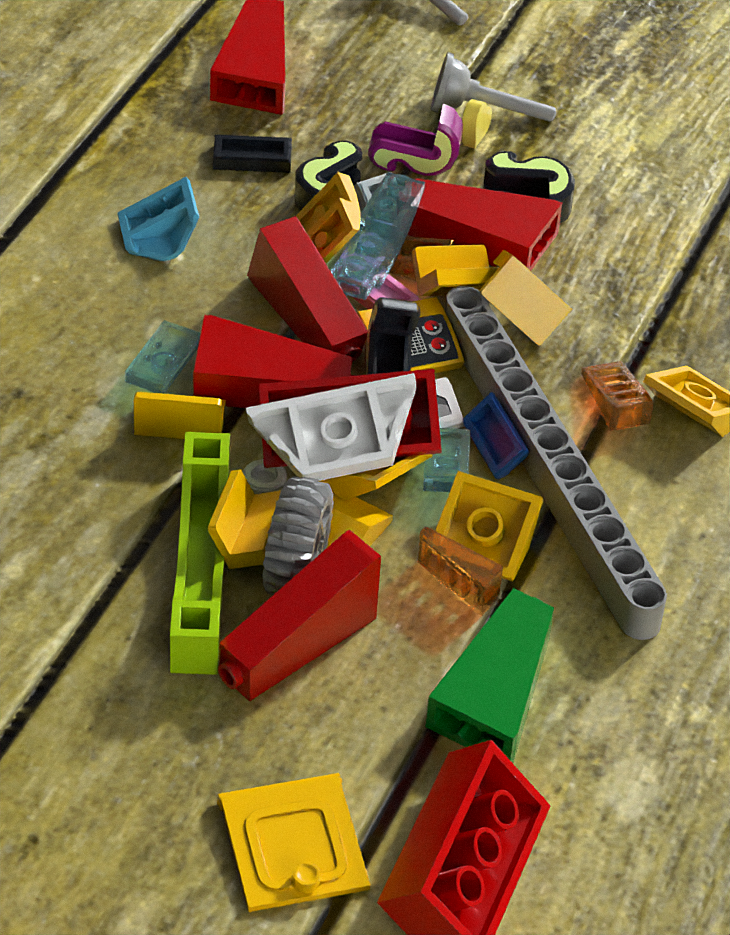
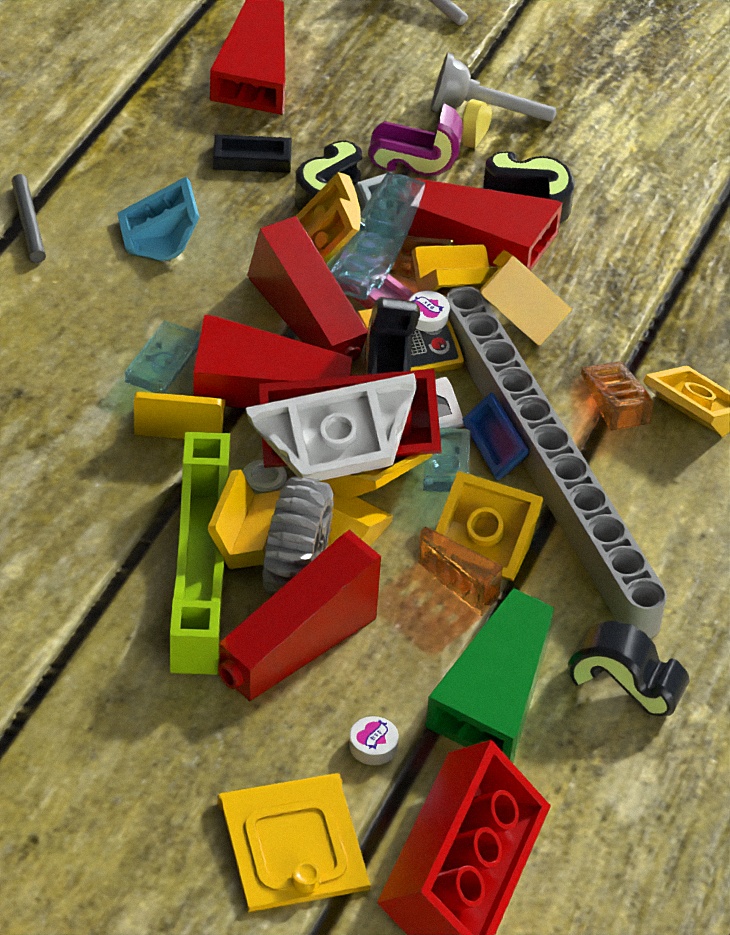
none -> dark grey bar [12,174,46,263]
none -> white tile [349,716,399,765]
none -> white tile [409,291,450,332]
none -> black animal [568,620,690,717]

